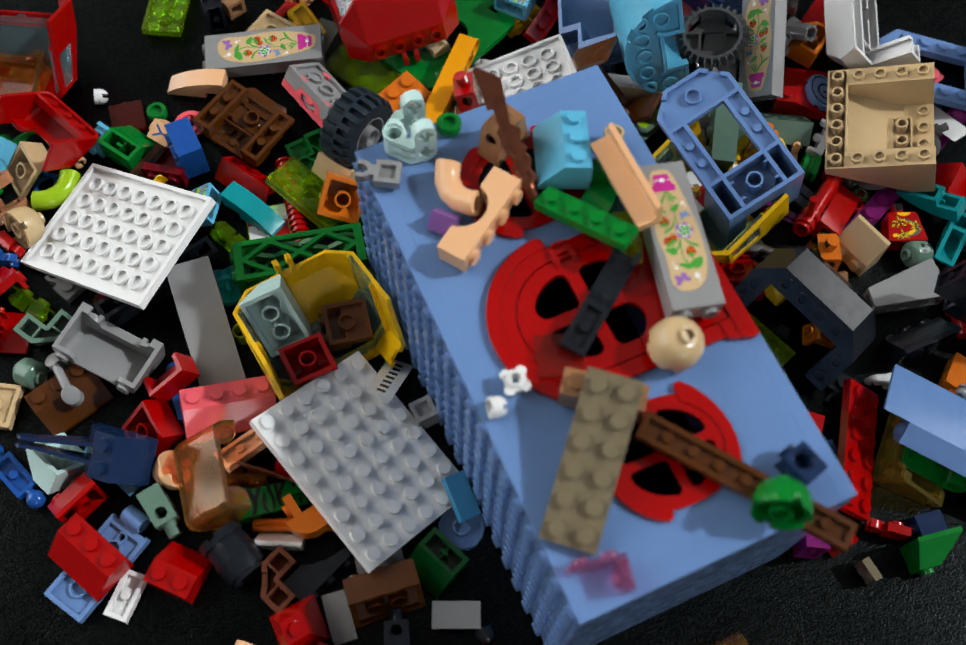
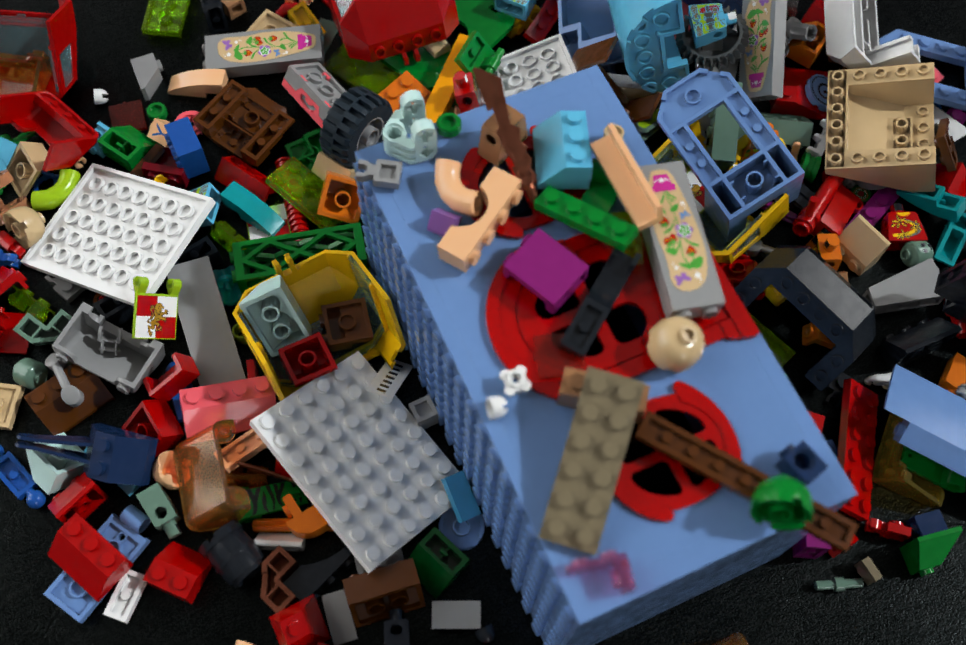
none -> light grey piece [98,326,123,356]
none -> light grey slope [130,53,164,101]
none -> flag [132,276,182,340]
none -> red tile [246,359,259,378]
none -> green plate [454,31,505,80]
none -> magenta panel [503,228,589,315]
none -> torso [688,3,737,48]
none -> sand green bar [814,577,864,592]
none -> reddish brown wing [934,118,958,172]

